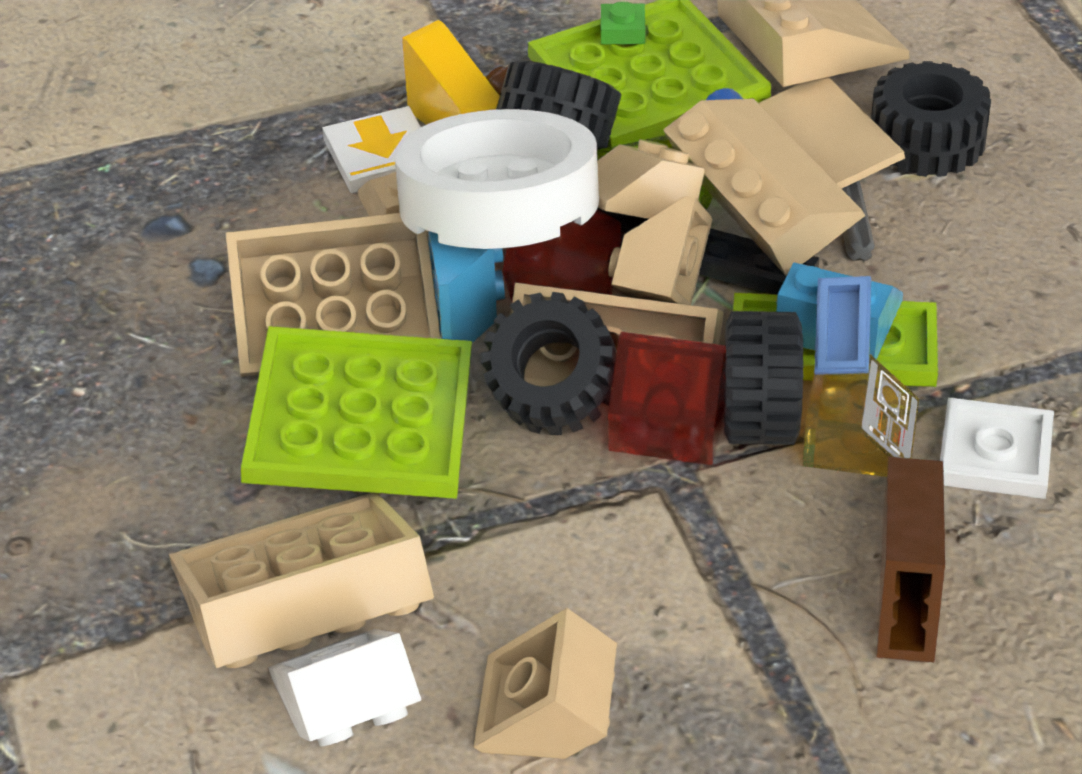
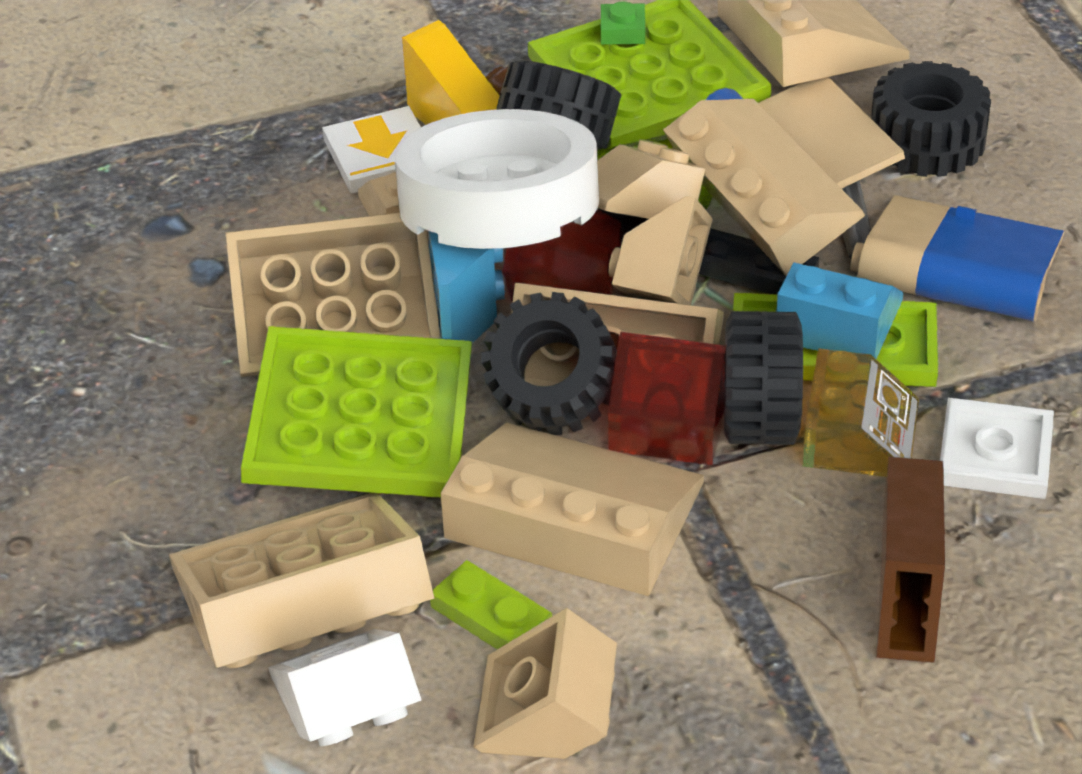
medium blue tile [814,276,871,375] -> none
none -> lime plate [430,560,552,649]
none -> tan slope [441,422,704,596]
none -> blue door [850,195,1064,322]

